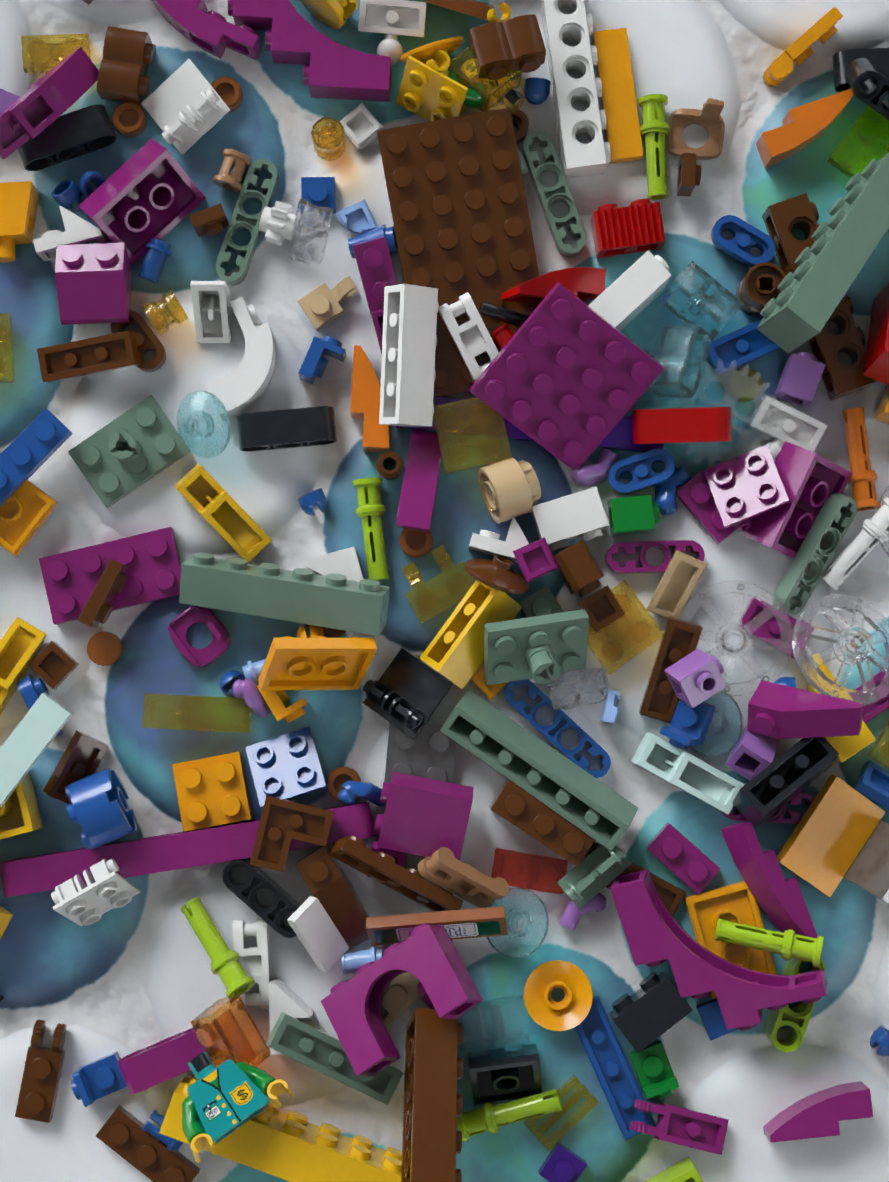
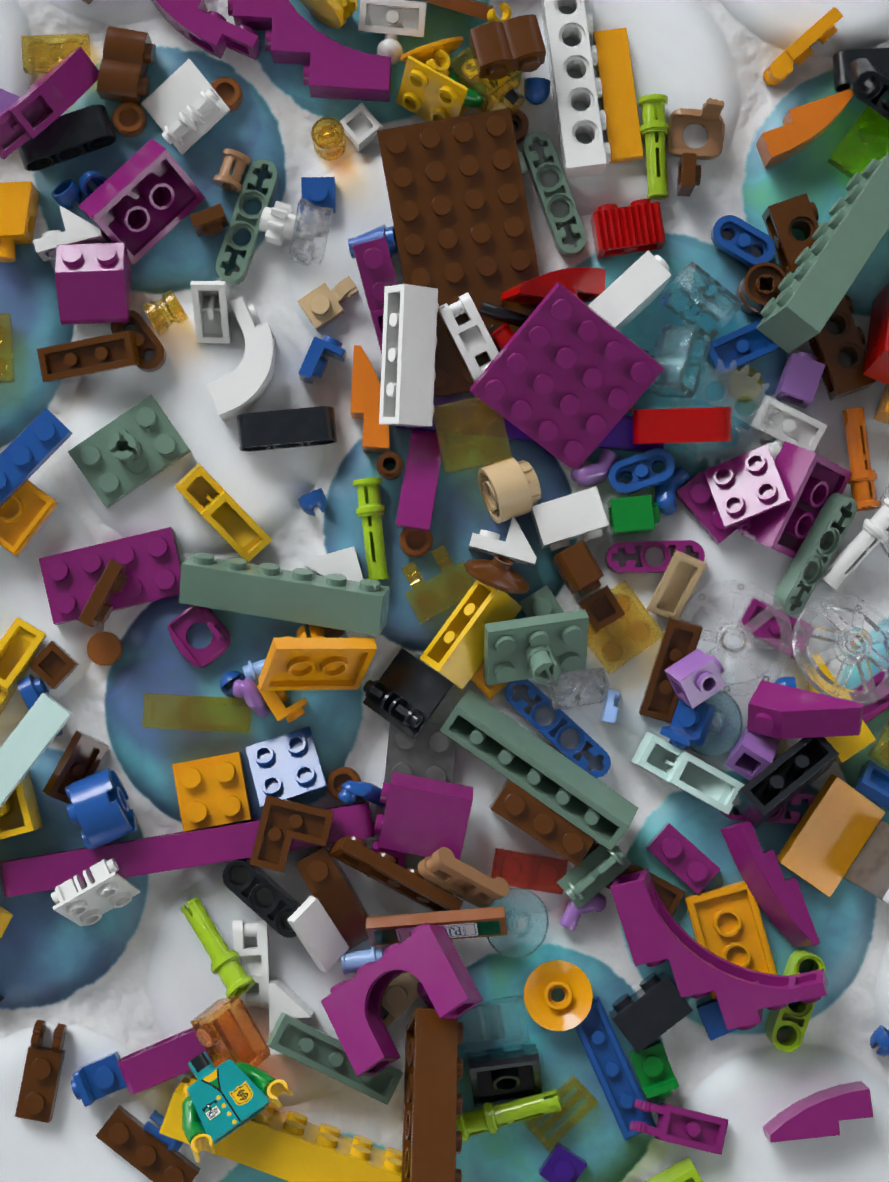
blue pin [138,238,172,284] -> none
clear light blue dish [177,390,231,458] -> none
light blue tile [335,200,378,235] -> none
magenta tile [513,537,559,583] -> none
lime pin [715,918,824,968] -> none

